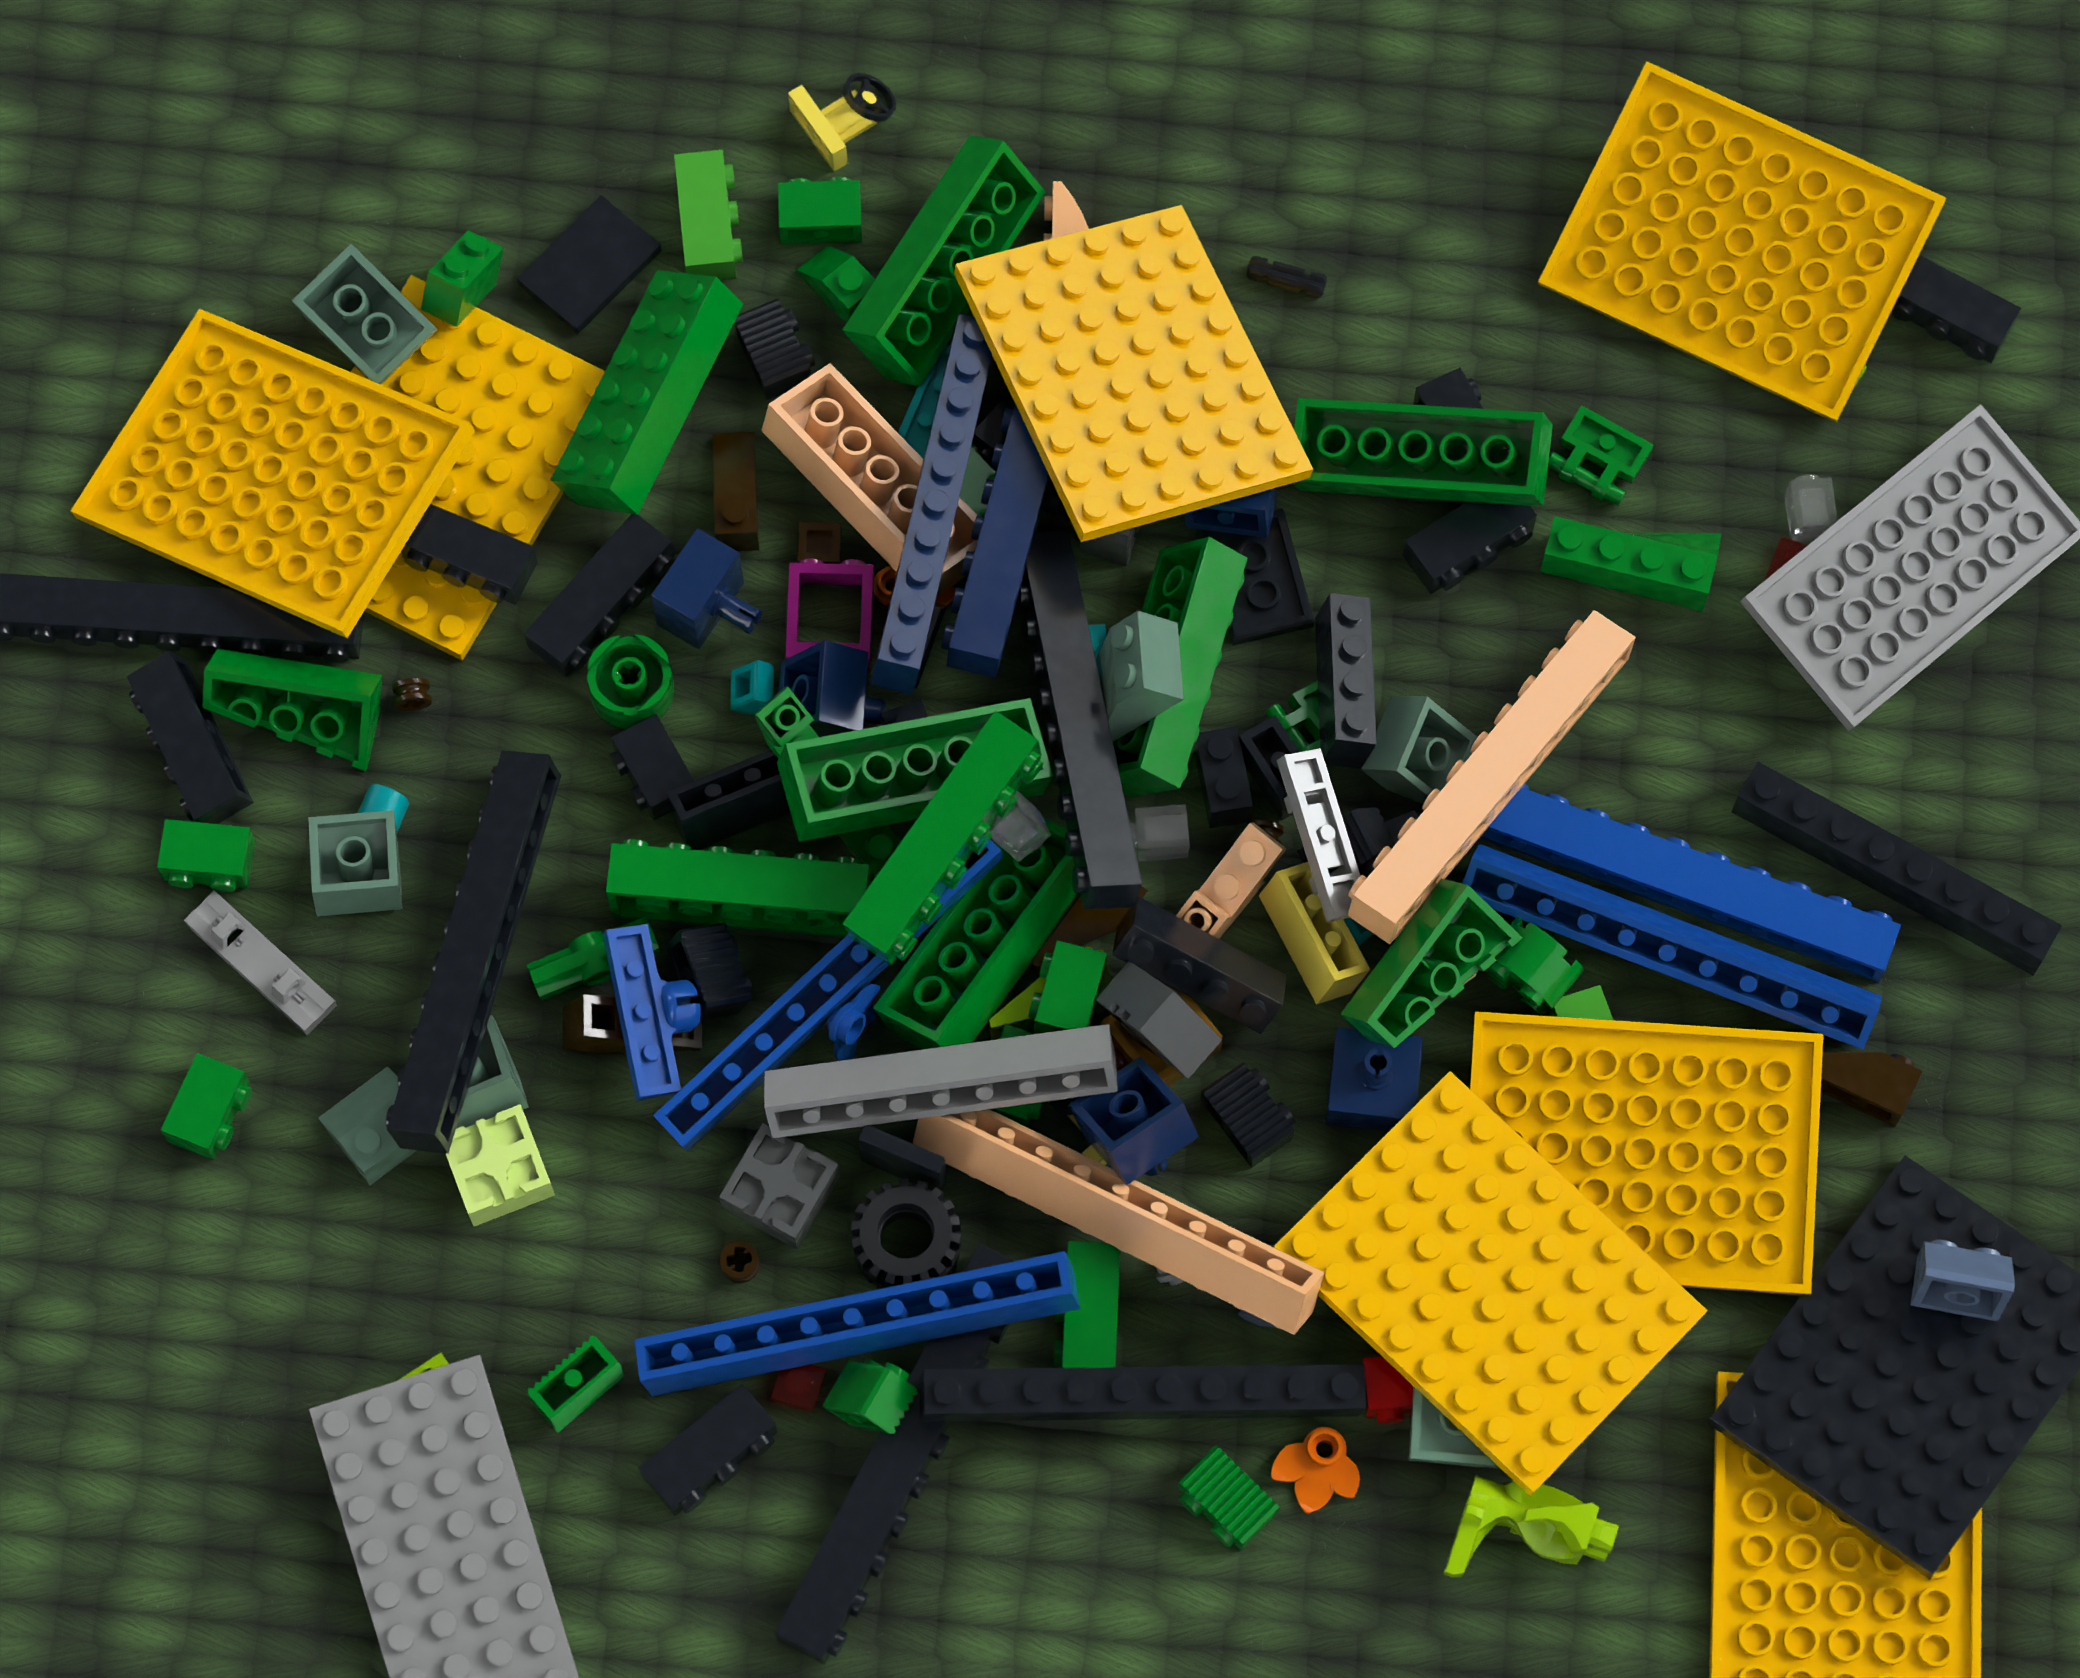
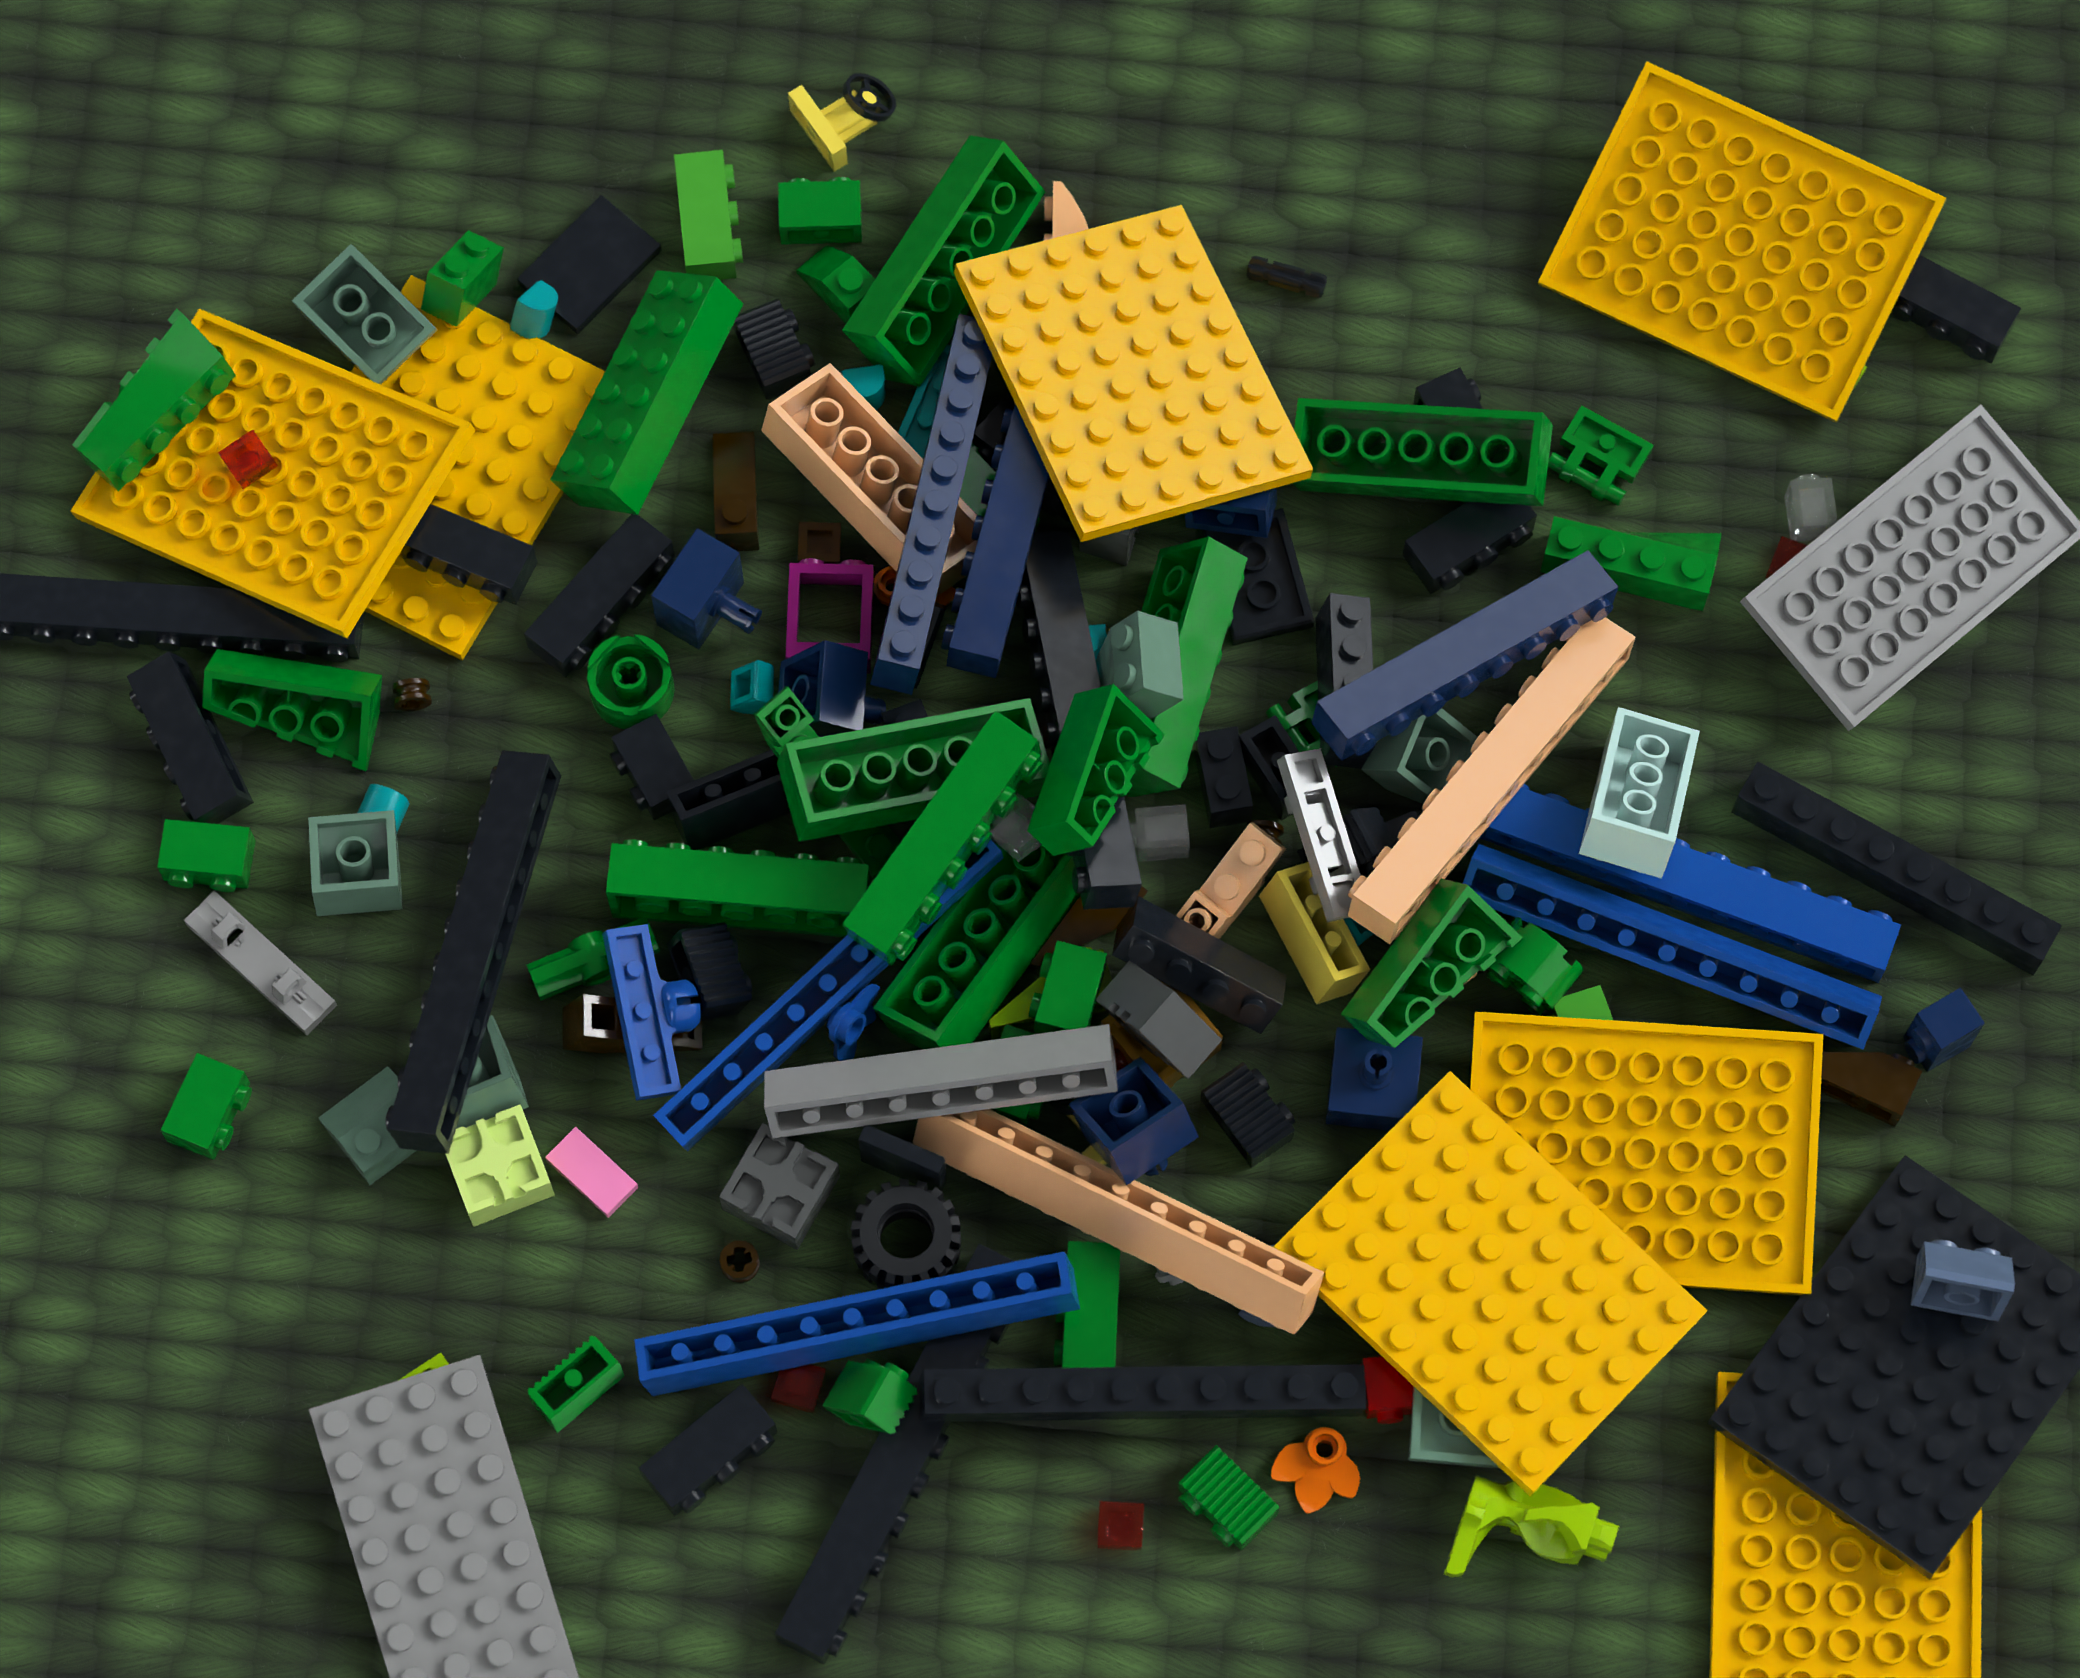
none -> green wedge [72,308,236,492]
none -> clear red plate [218,429,278,489]
none -> teal brick [510,280,558,339]
none -> bright pink tile [545,1127,639,1218]
none -> teal brick [842,365,886,410]
none -> green wedge [1027,684,1165,856]
none -> clear red plate [1097,1501,1144,1551]
none -> dark blue brick [1311,550,1618,761]
none -> light aqua brick [1579,707,1700,879]
none -> dark blue brick [1904,987,1985,1072]

